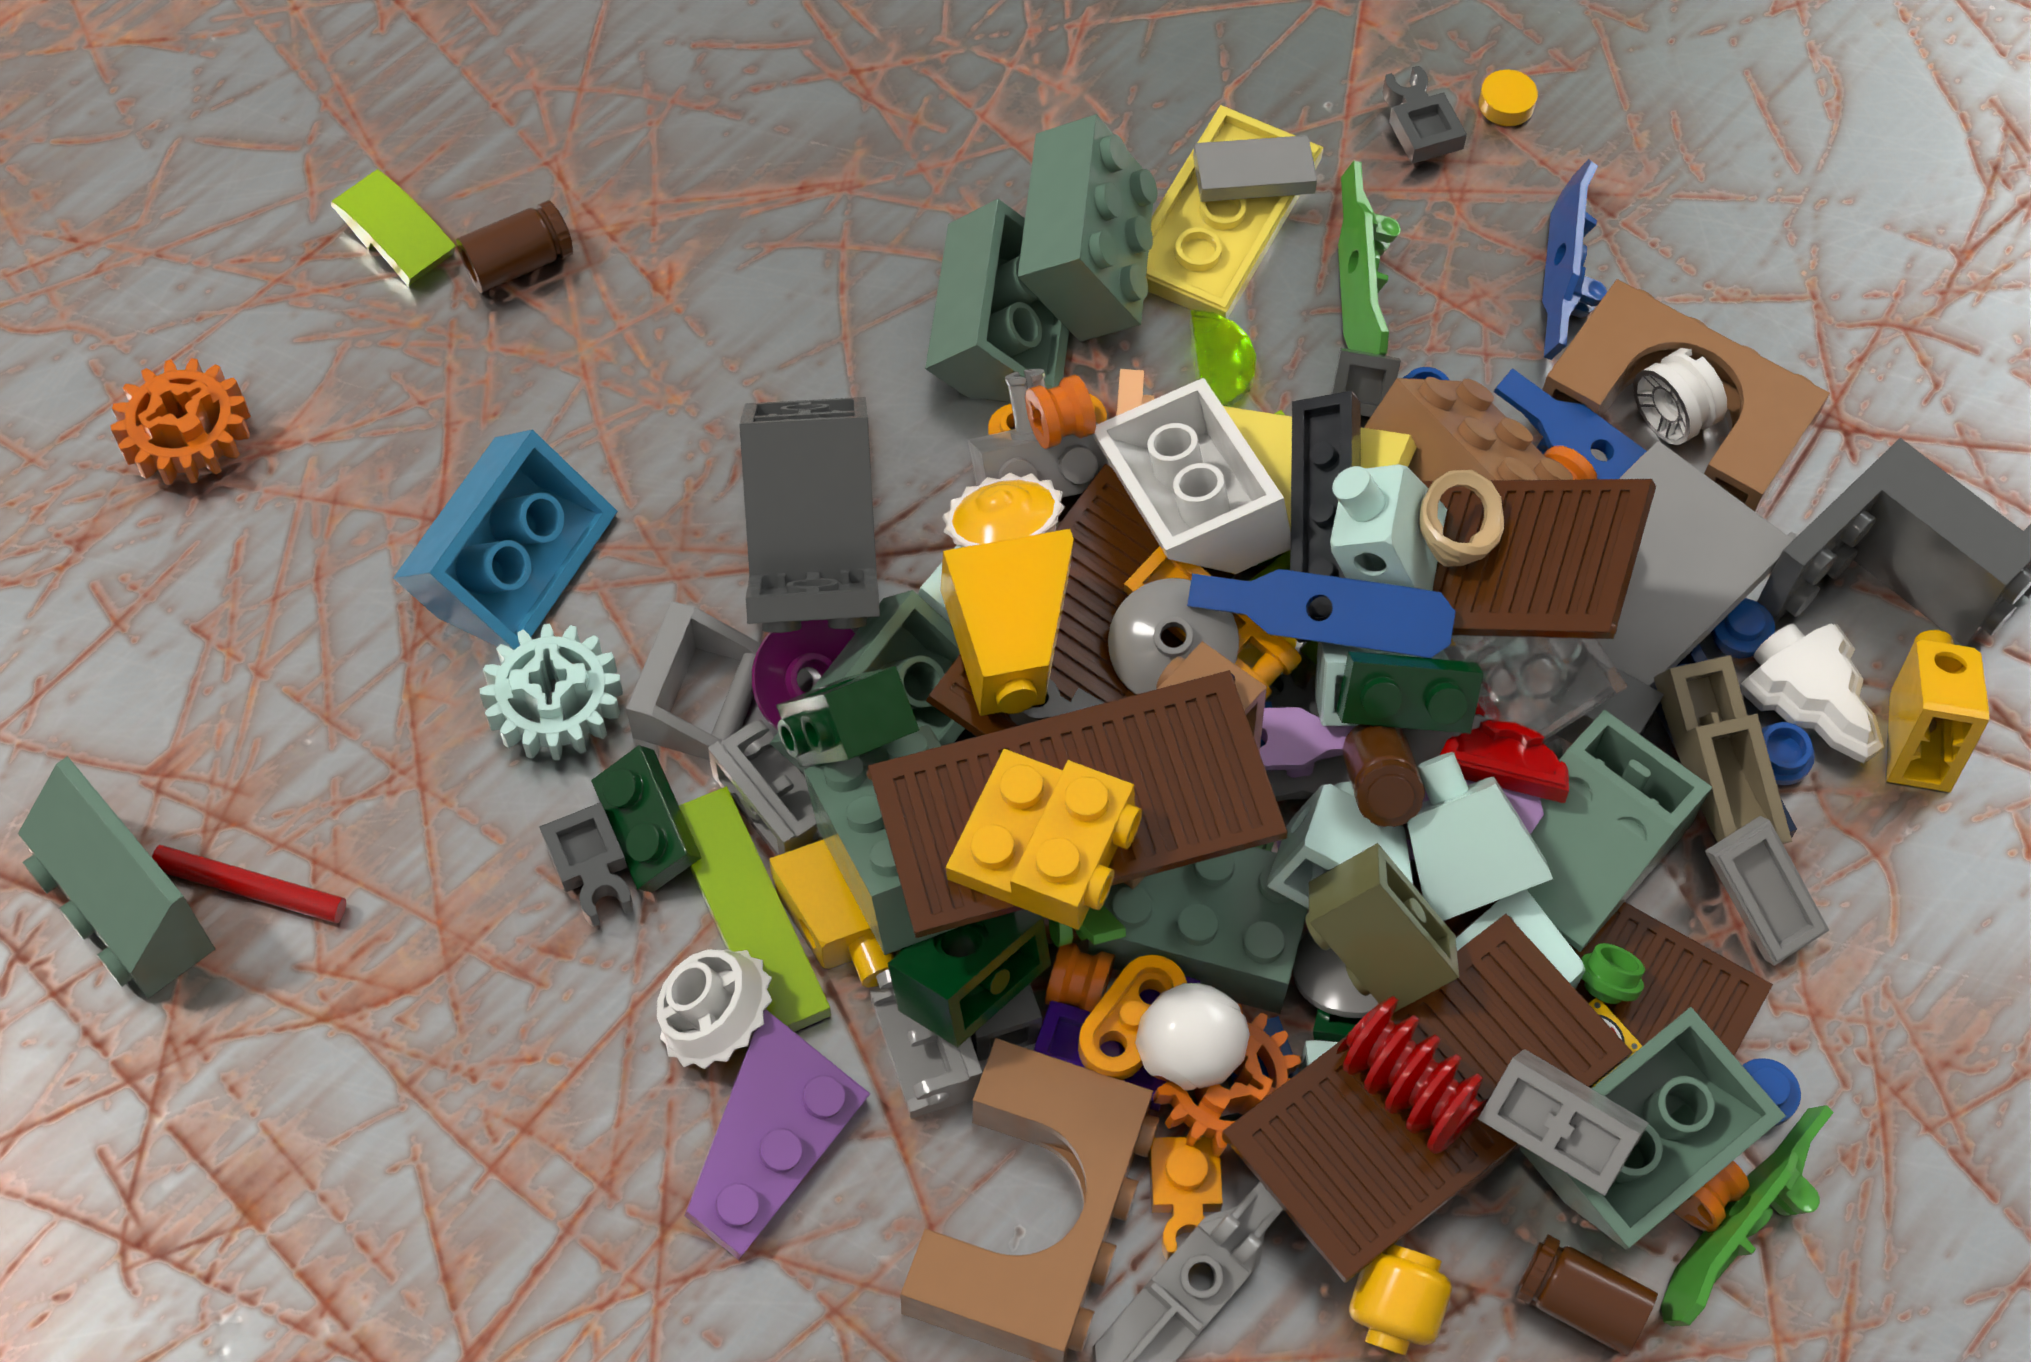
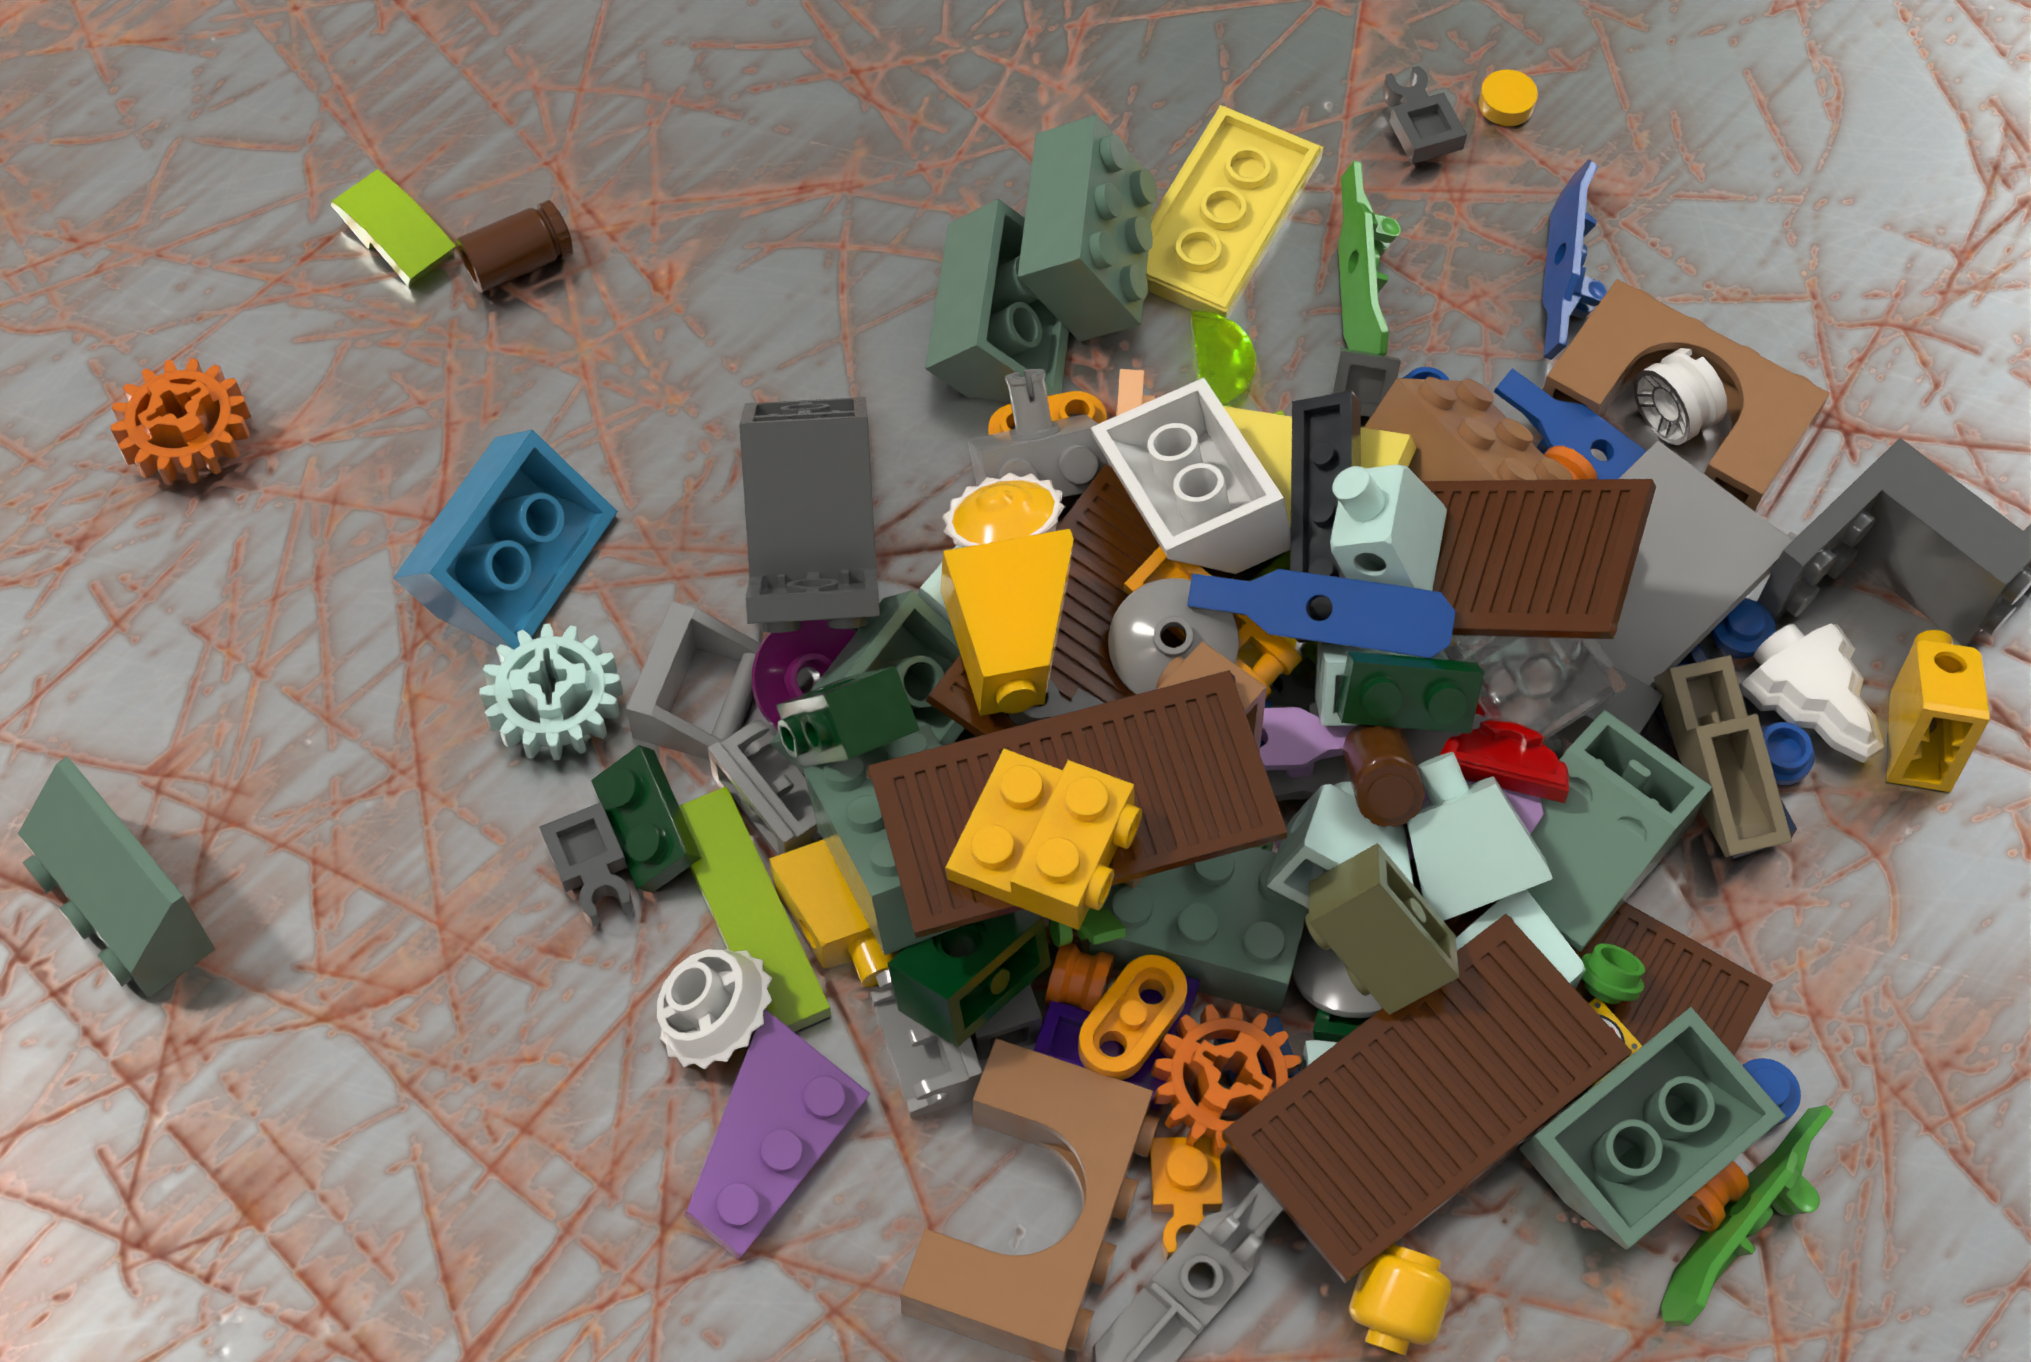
red bar [152,845,346,924] -> none
orange wheel [1025,375,1096,449] -> none
white hair [1135,983,1250,1091] -> none
light grey tile [1193,135,1317,202] -> none
red piece [1336,996,1490,1154] -> none
tan piece [1419,470,1504,567] -> none
light grey hinge [1478,1049,1649,1196] -> none
reddish brown piece [1516,1234,1658,1356] -> none
light grey tile [1705,816,1830,966] -> none

